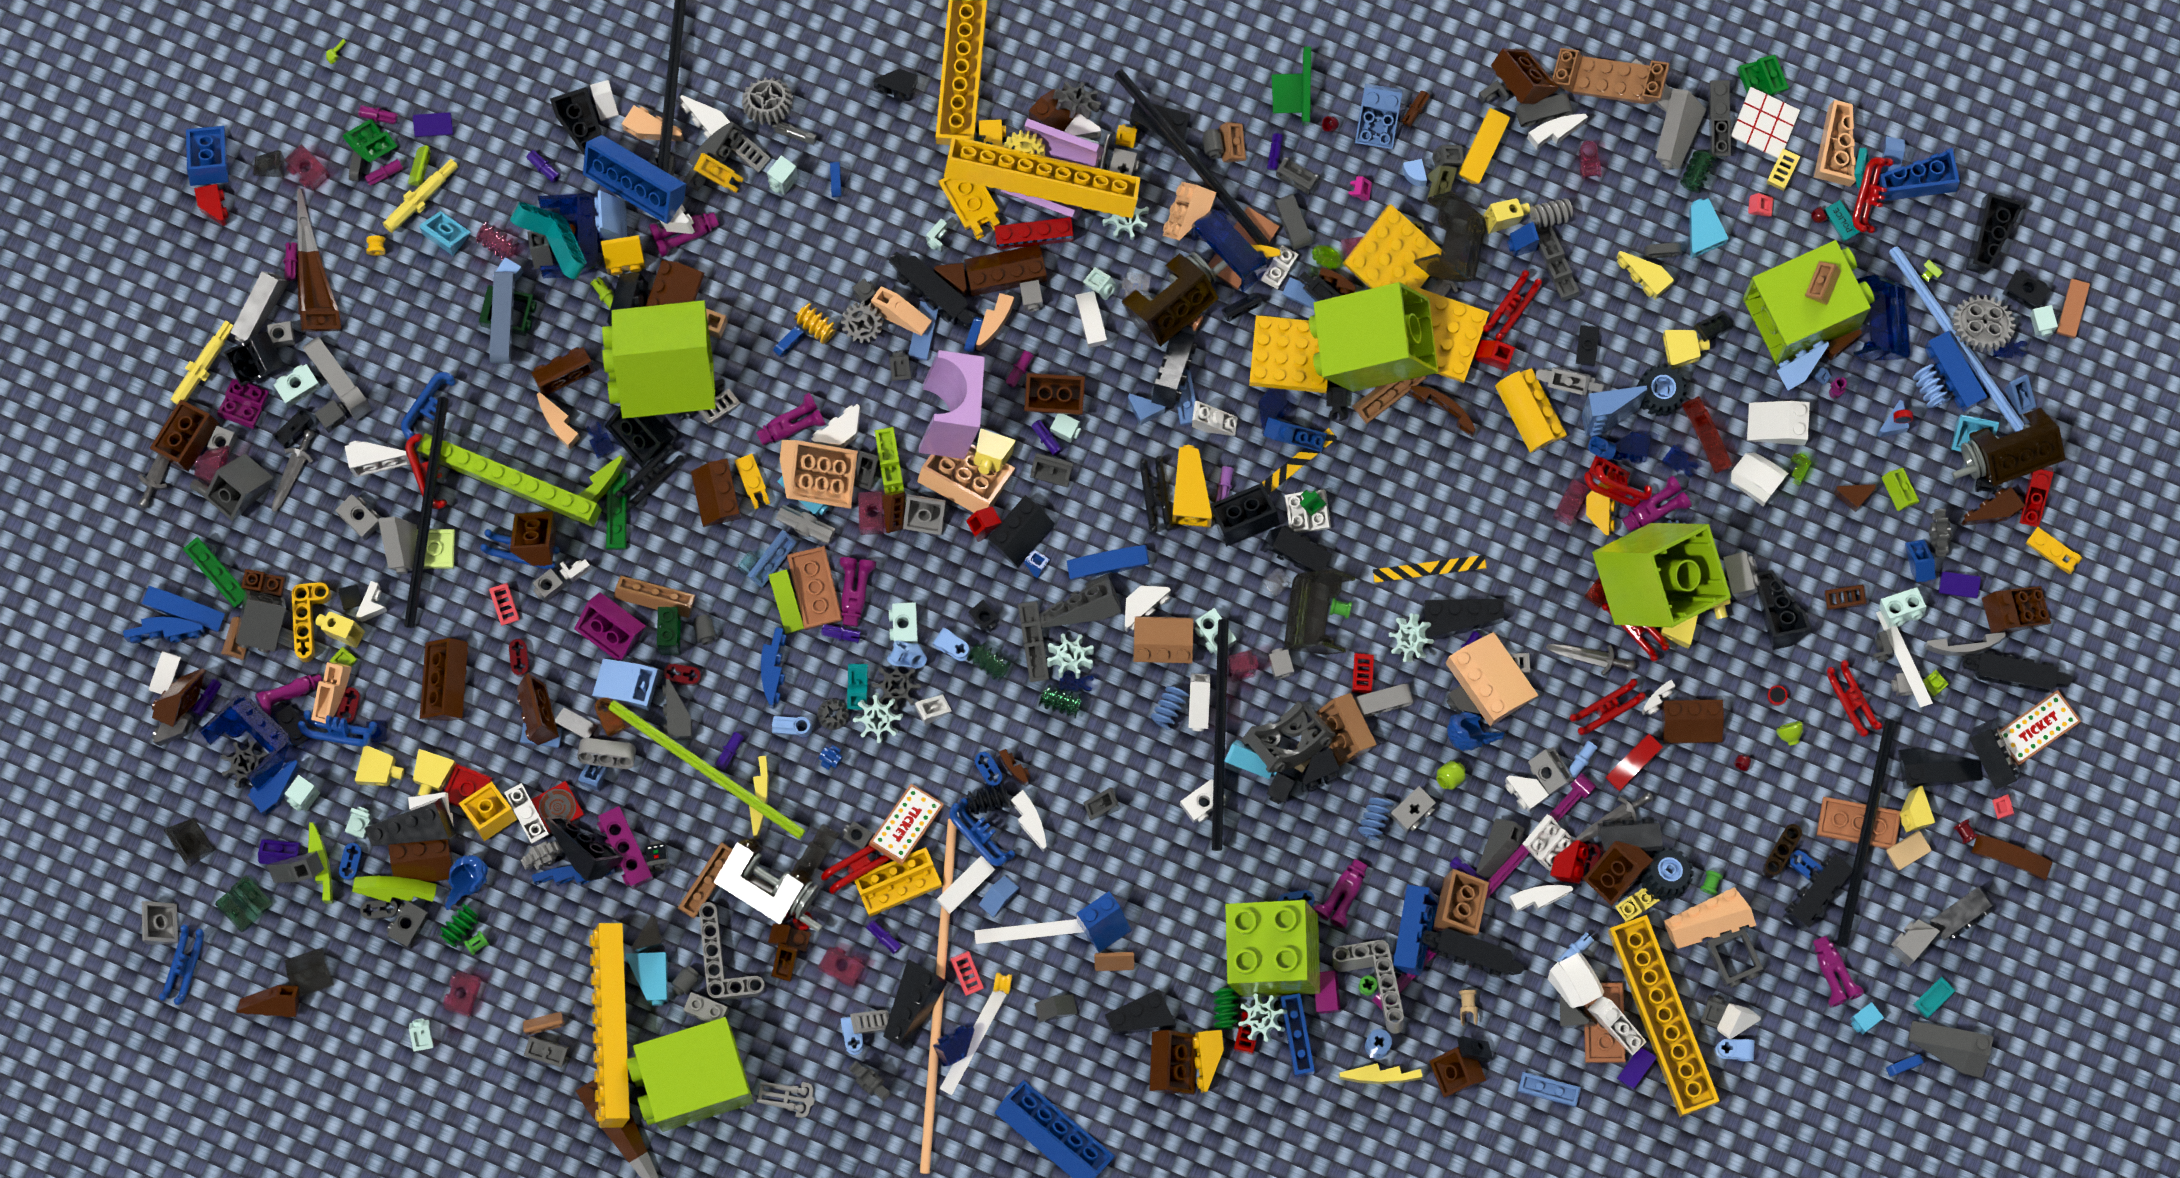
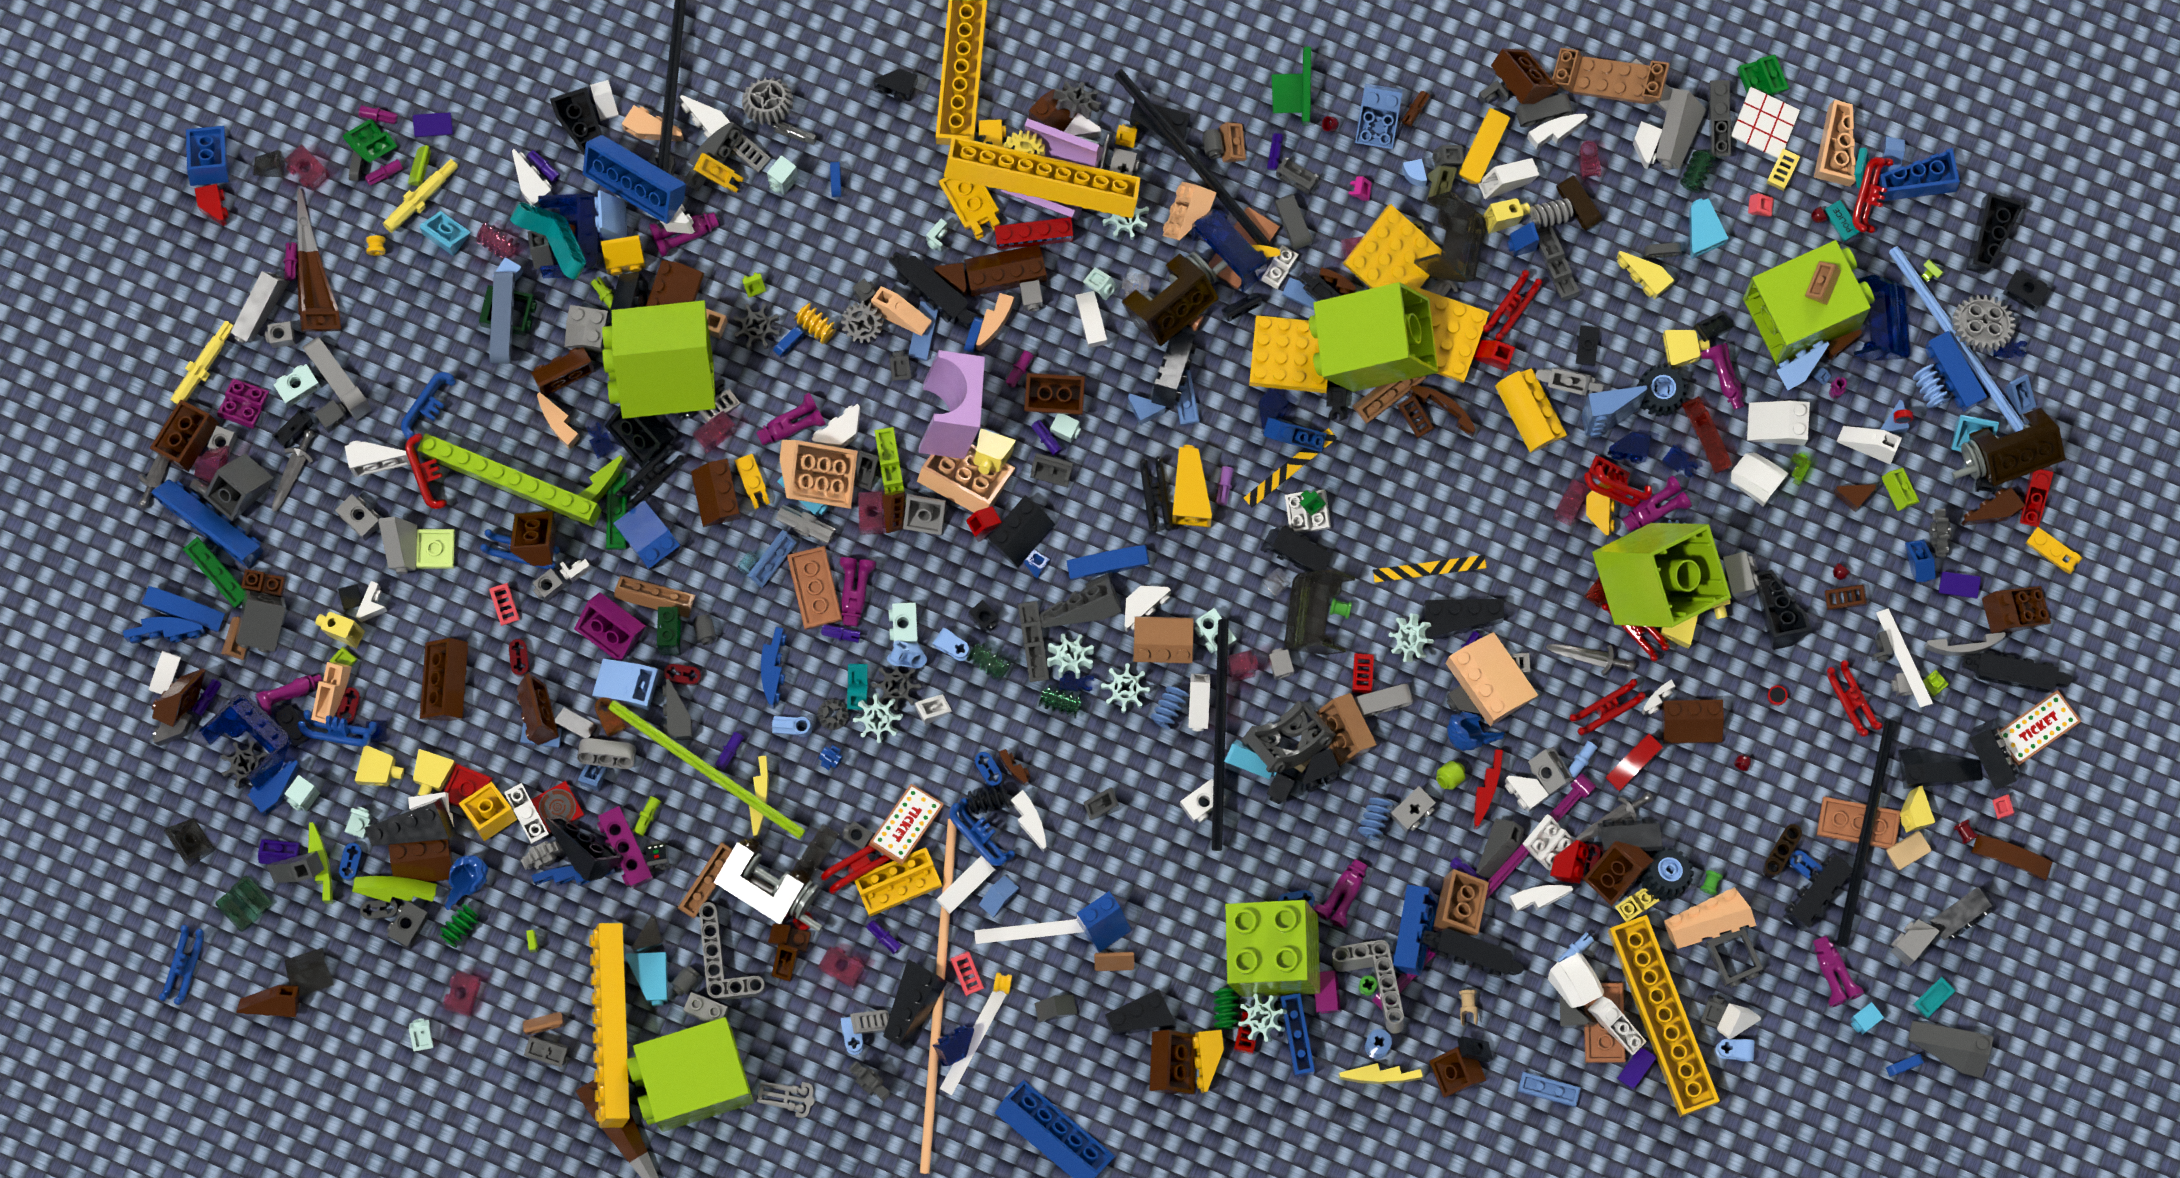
light grey slope [142,901,178,945] -> none
black piece [224,331,284,387] -> none
yellow beam [292,582,332,662] -> none
lime hand [326,39,346,64] -> none
black axle [404,397,448,628] -> none
bright green bush [463,931,489,956] -> none
lime slope [768,569,804,634] -> none
white slope [1192,401,1238,436] -> none
black slope [1210,483,1280,547] -> none
clear neon green gear [1312,245,1342,270] -> none
blue beam [1588,436,1616,460] -> none
lime brick [1776,721,1803,746] -> none
light aqua brick [1879,587,1926,628] -> none
light aqua brick [2030,305,2058,337] -> none
nougat tile [2056,278,2090,339] -> none
none -> blue slope [151,479,263,569]
none -> white slope [512,149,553,207]
none -> lime tile [526,930,538,953]
none -> light grey slope [565,305,609,354]
none -> blue slope [613,500,680,570]
none -> lime pin [632,796,661,837]
none -> clear pink brick [693,411,737,454]
none -> dark grey gear [734,303,780,350]
none -> lime tile [742,272,766,298]
none -> light aqua gear [1101,663,1150,713]
none -> reddish brown slope [1396,395,1434,438]
none -> red slope [1474,749,1503,829]
none -> white slope [1478,158,1539,200]
none -> dark brown beam [1556,175,1603,231]
none -> white slope [1633,121,1662,169]
none -> magenta piece [1700,343,1744,410]
none -> dark red hinge [1833,563,1850,580]
none -> white slope [1837,426,1902,465]

